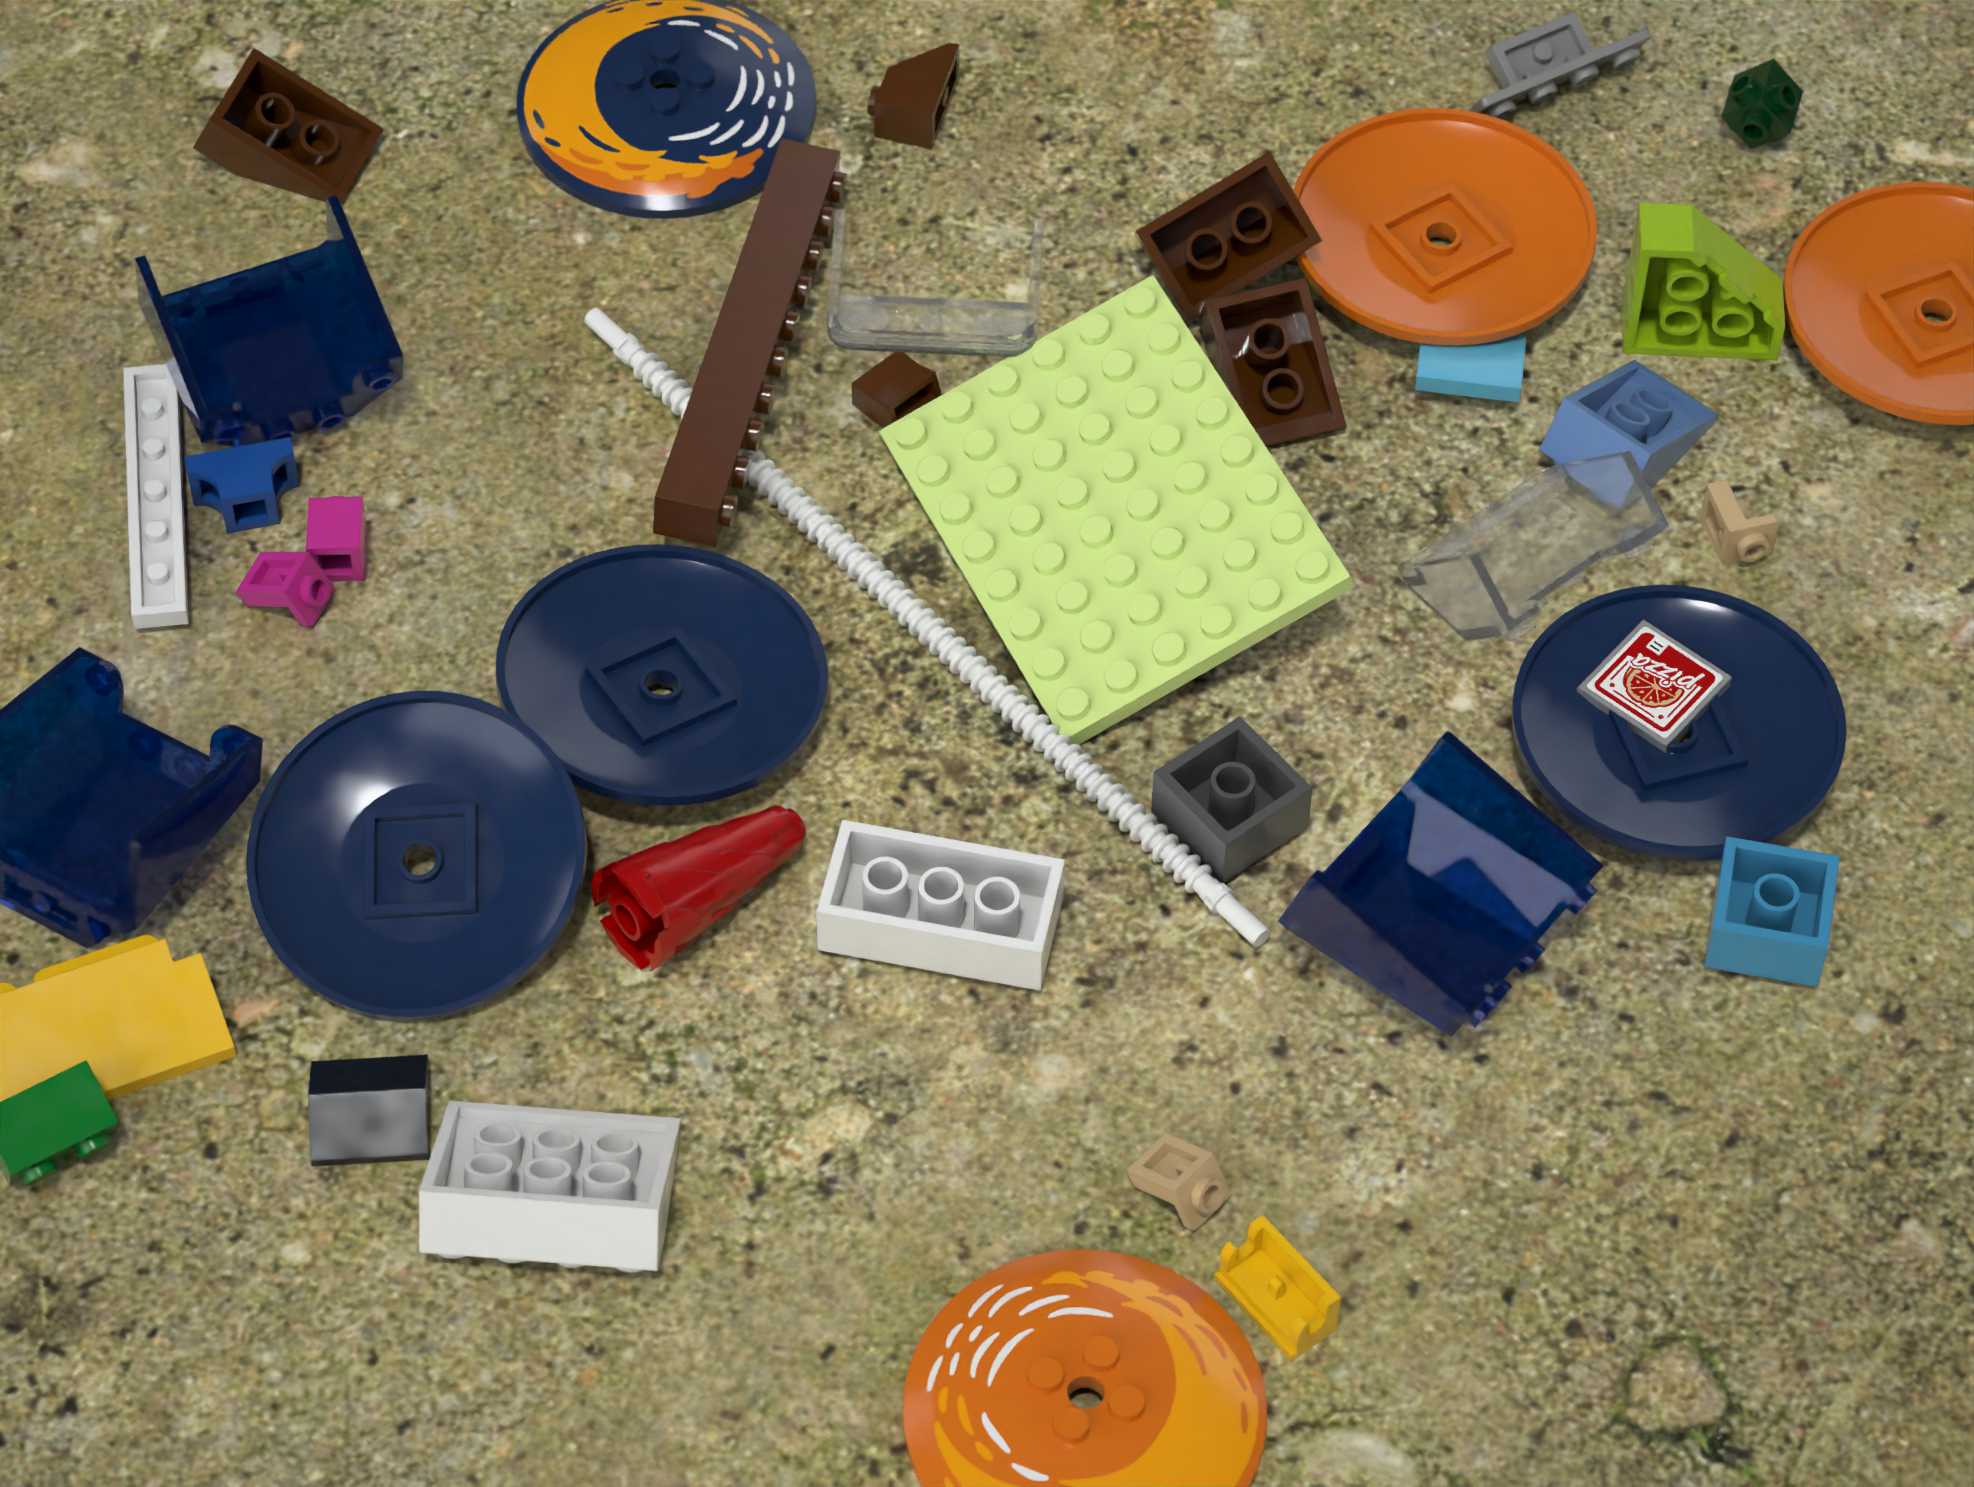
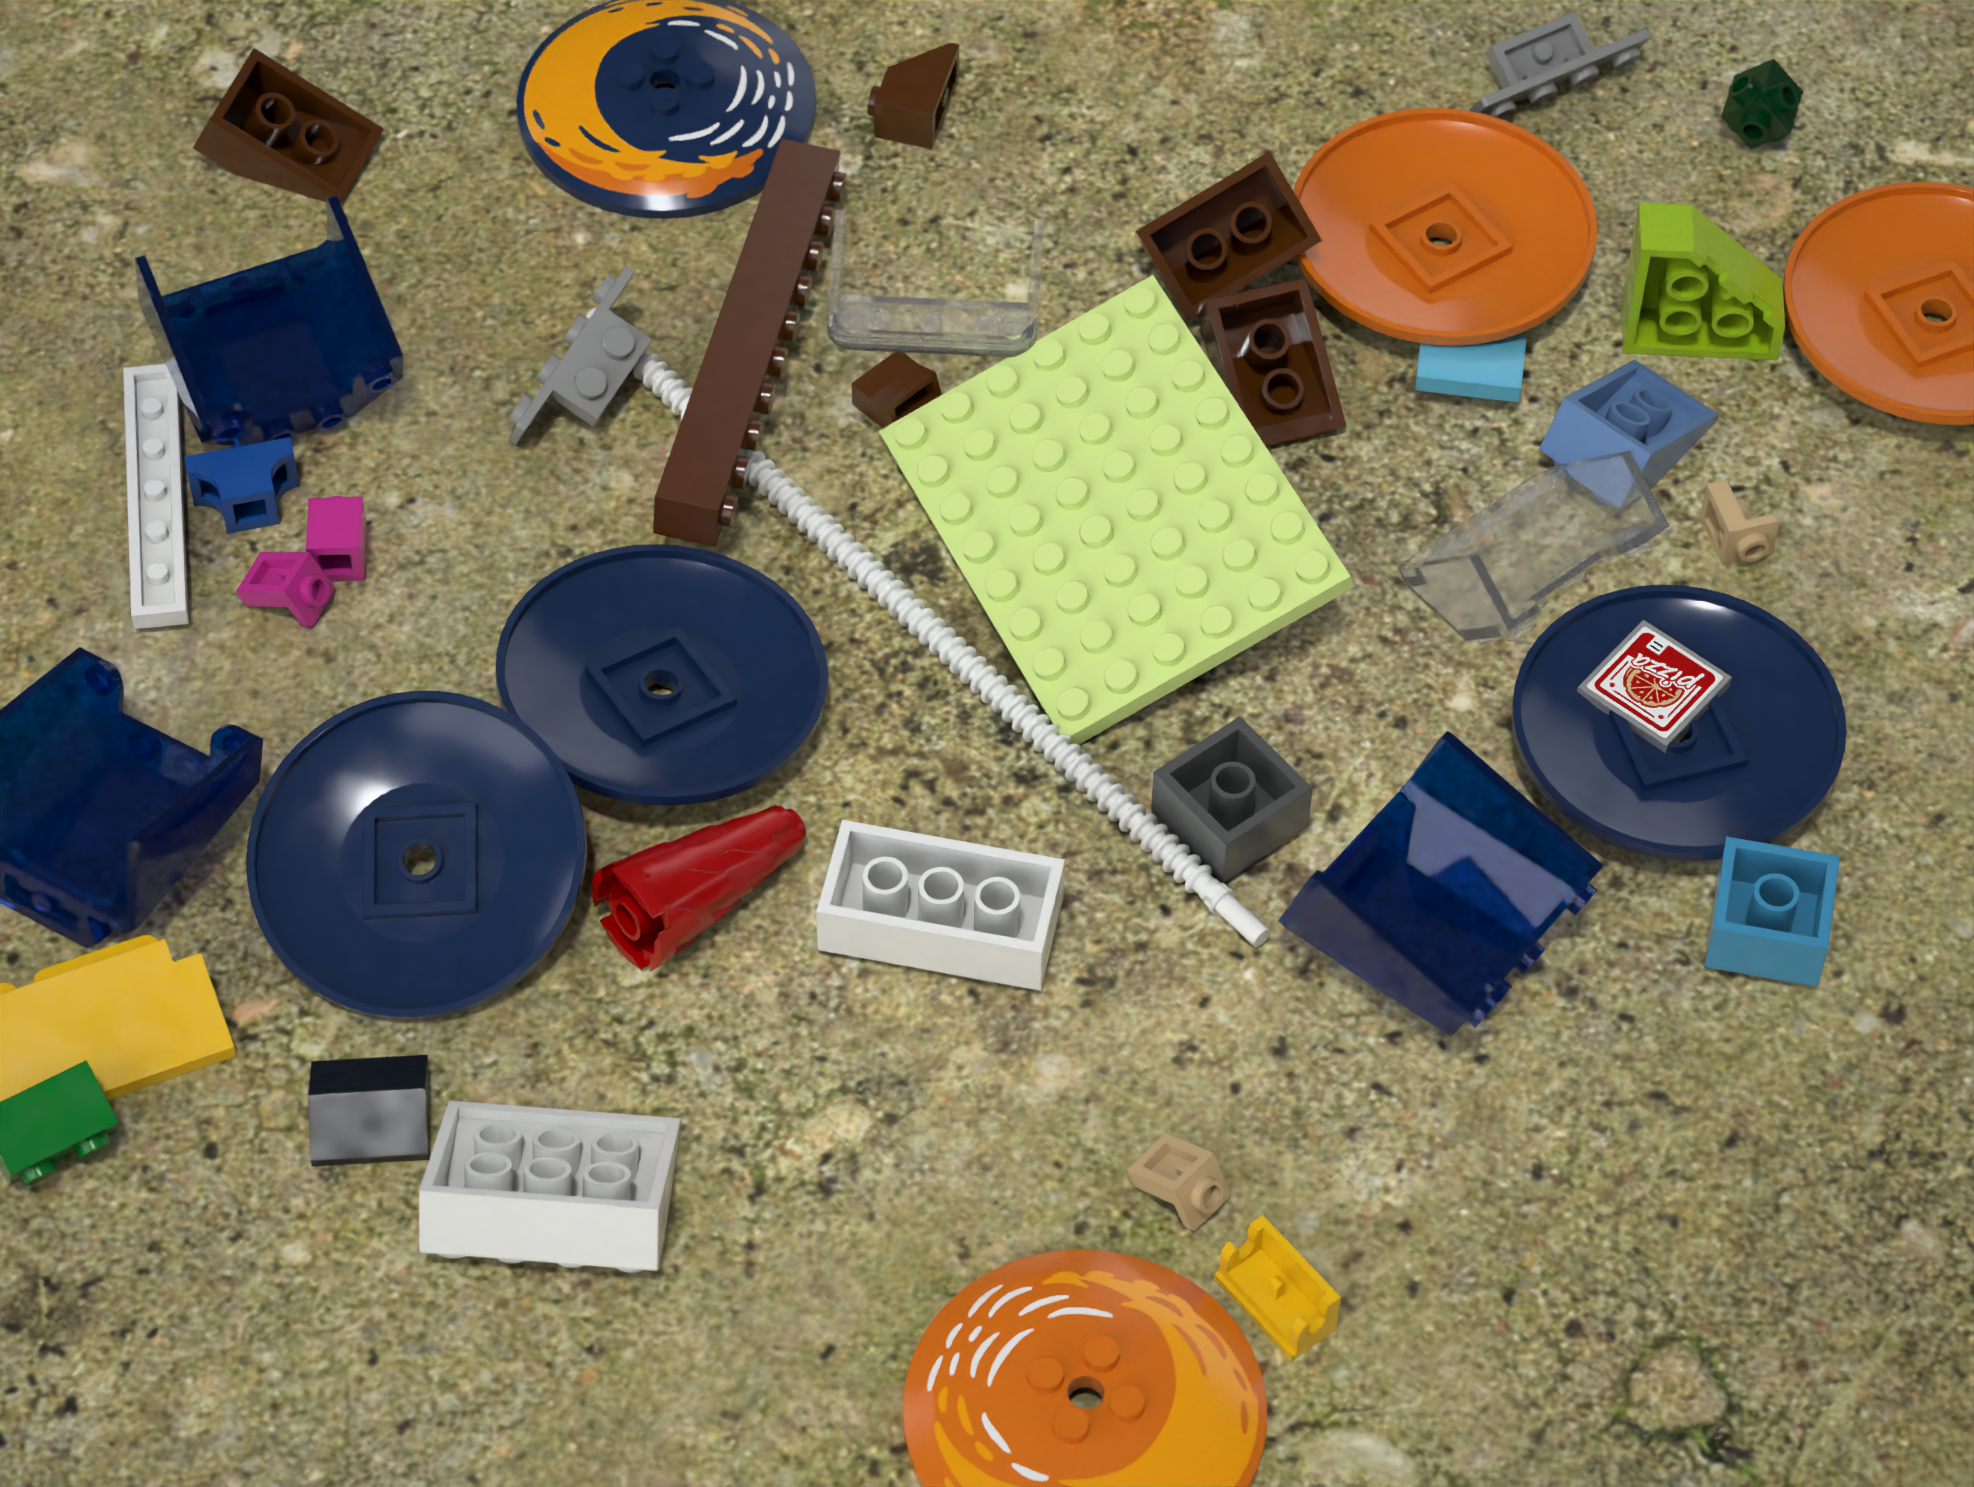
none -> light grey bracket [508,265,652,445]

